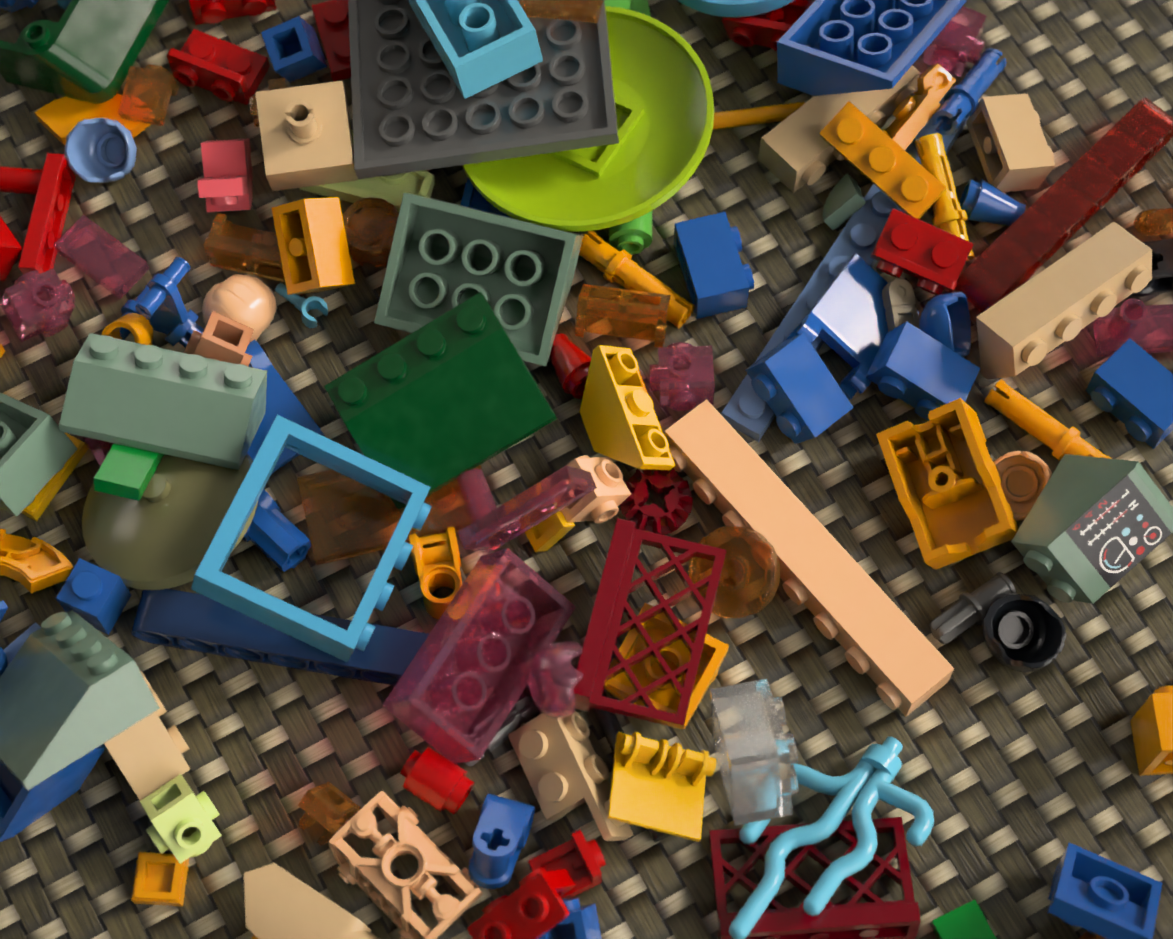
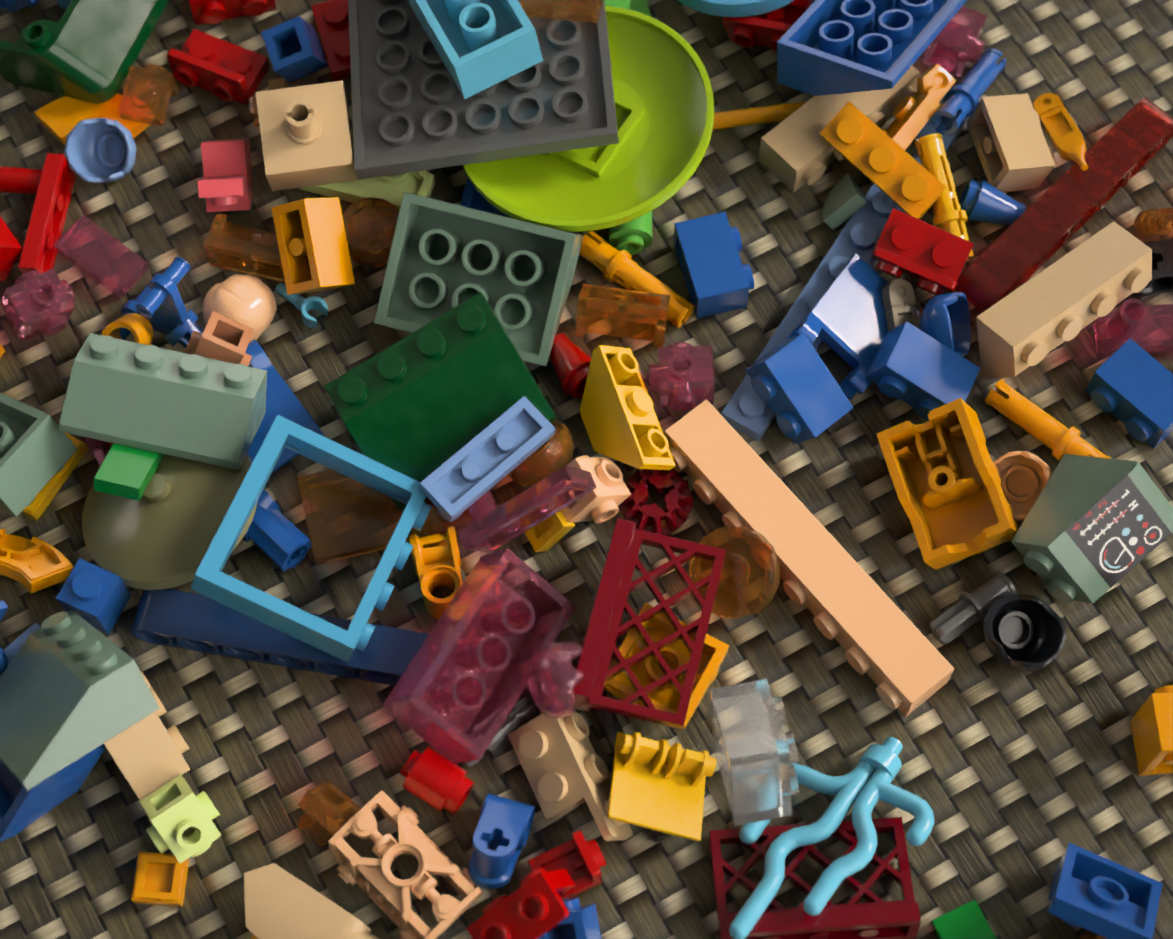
none -> medium blue piece [420,396,556,522]
none -> clear orange hair [508,421,574,488]
none -> light orange piece [1033,93,1088,171]

